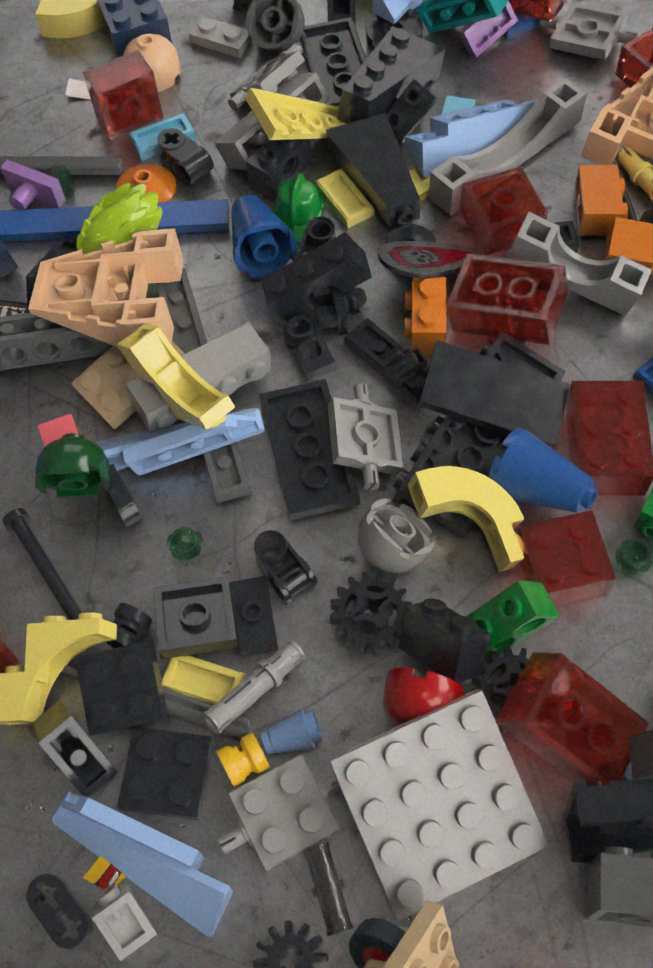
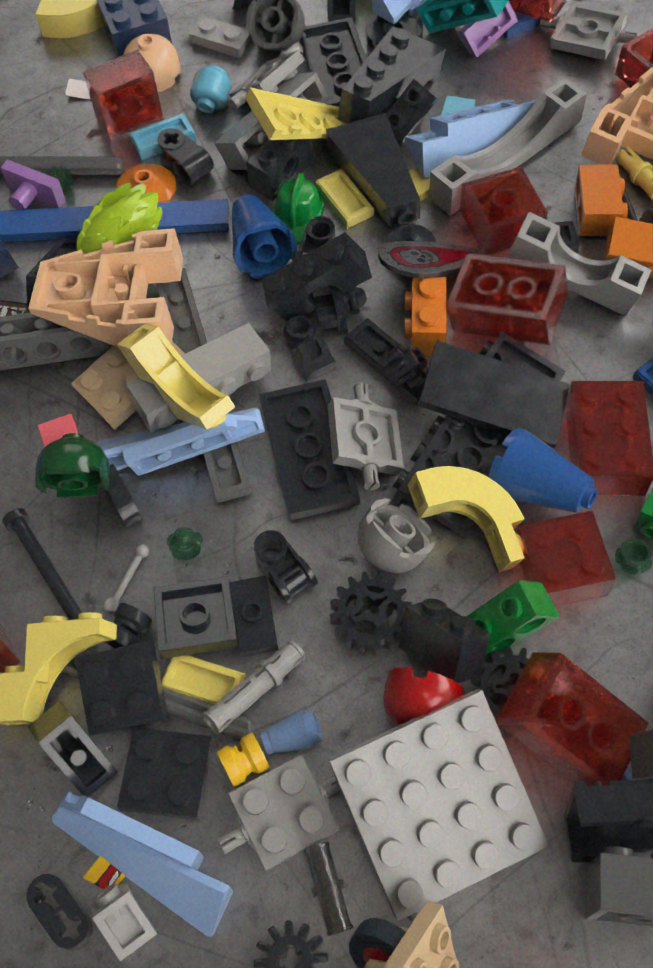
none -> light grey hinge [104,544,149,614]
none -> medium azure head [190,65,232,113]

